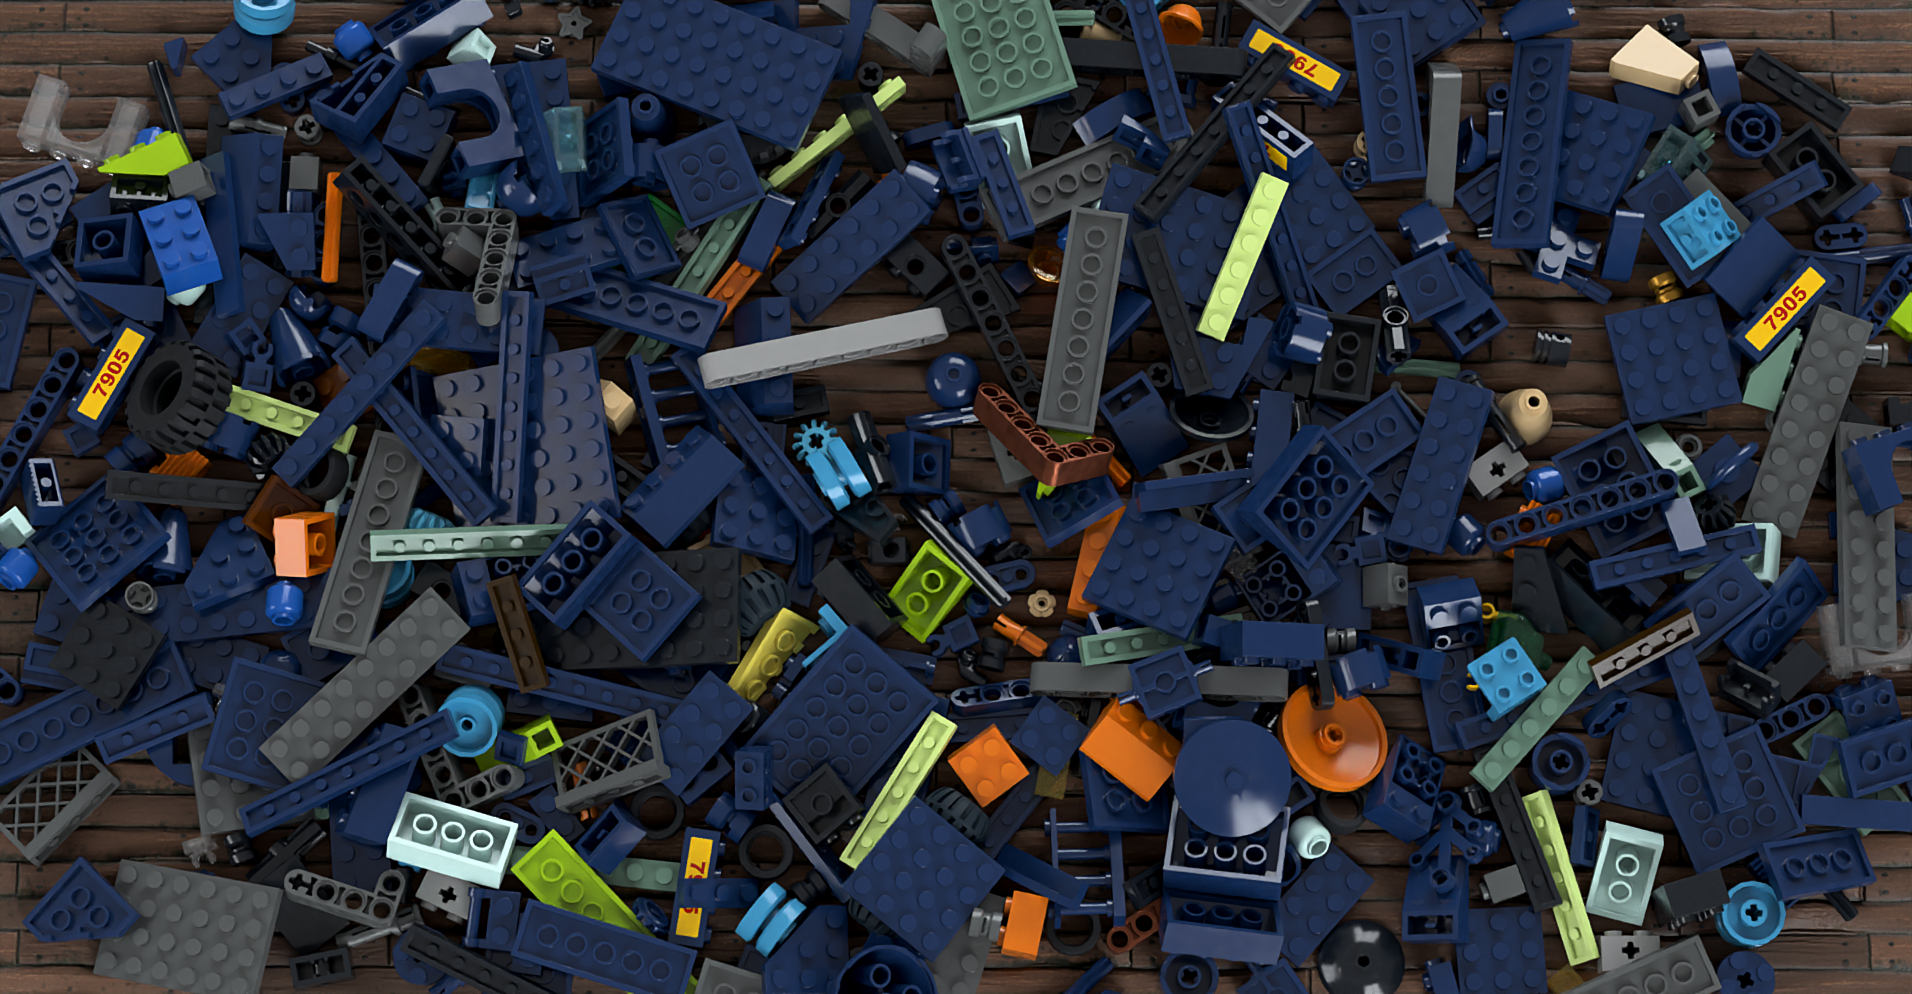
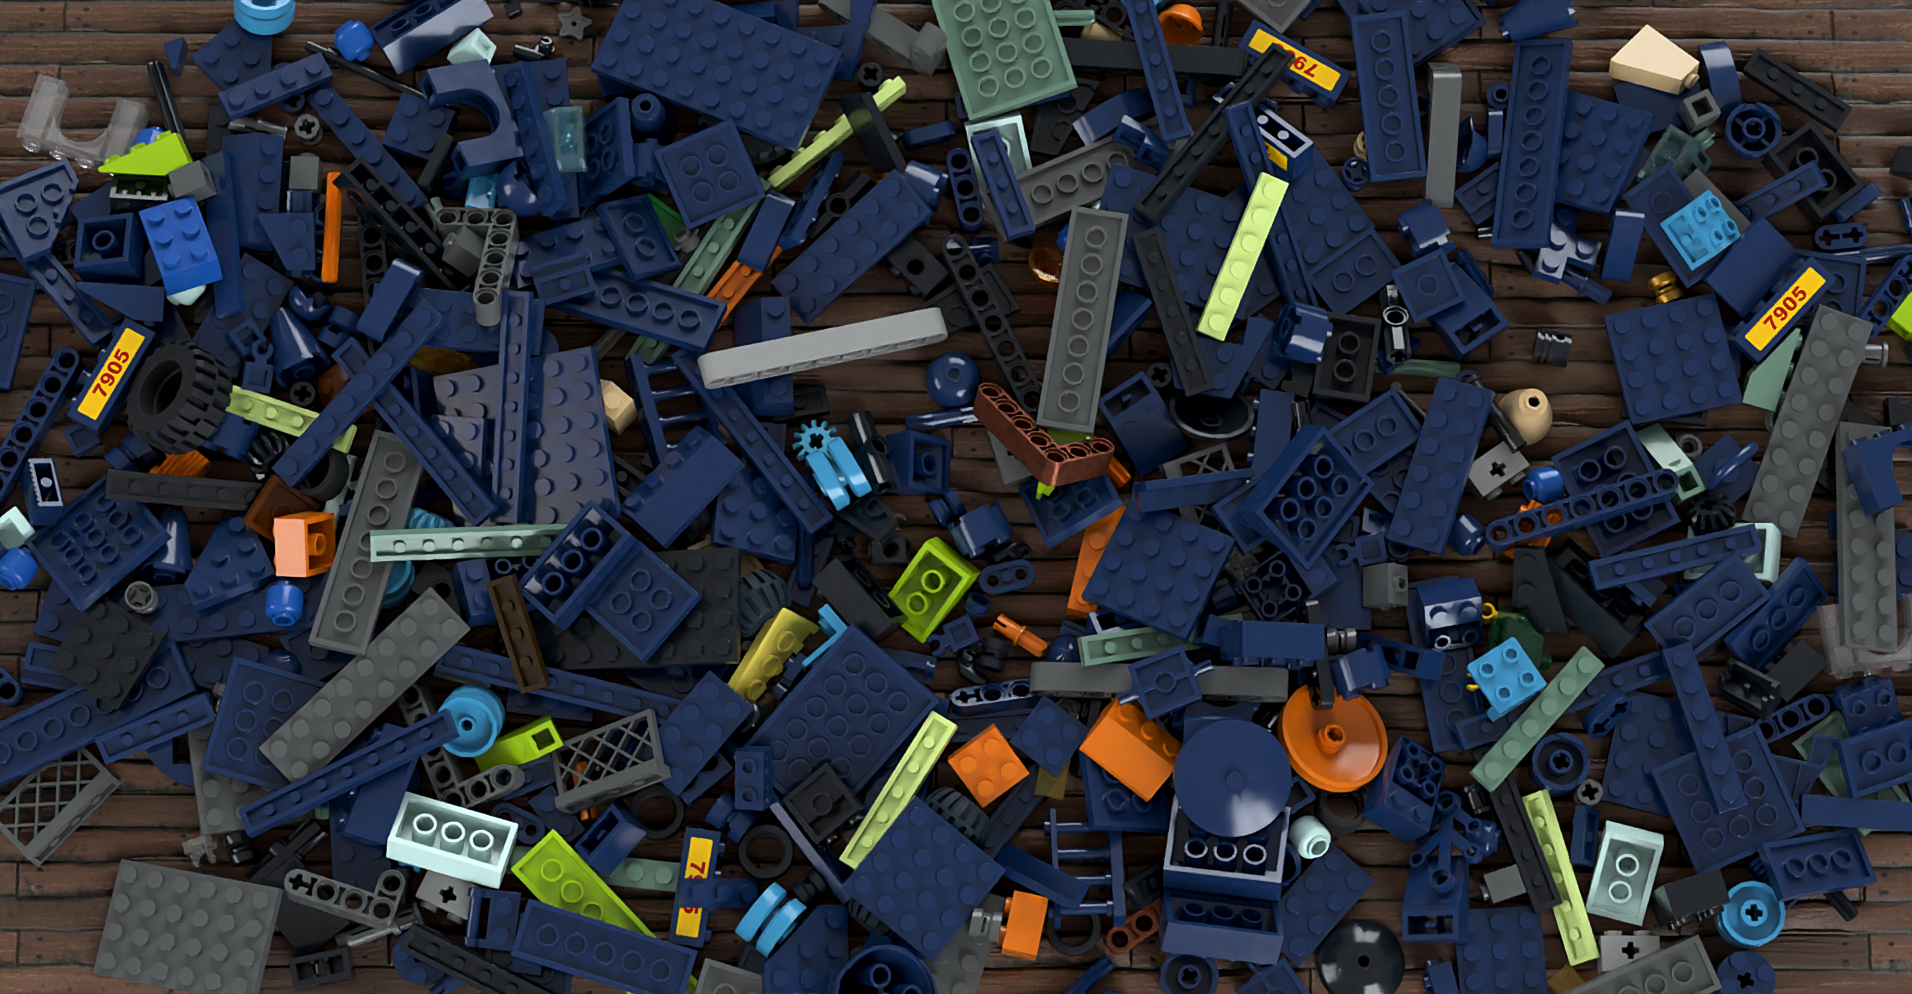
dark blue plate [22,856,141,943] -> none
dark blue wedge [309,52,409,143] -> none
dark blue tile [494,729,528,767] -> none
dark blue gear [632,897,670,937] -> none
black axle [899,493,1011,609] -> none
dark blue hinge [930,127,986,194] -> none
dark blue slope [999,260,1039,299] -> none
tan plate [1028,590,1056,618] -> none
plate [1587,607,1701,689] -> none
black wheel [1657,14,1691,48] -> none
tile [1660,496,1707,556] -> none

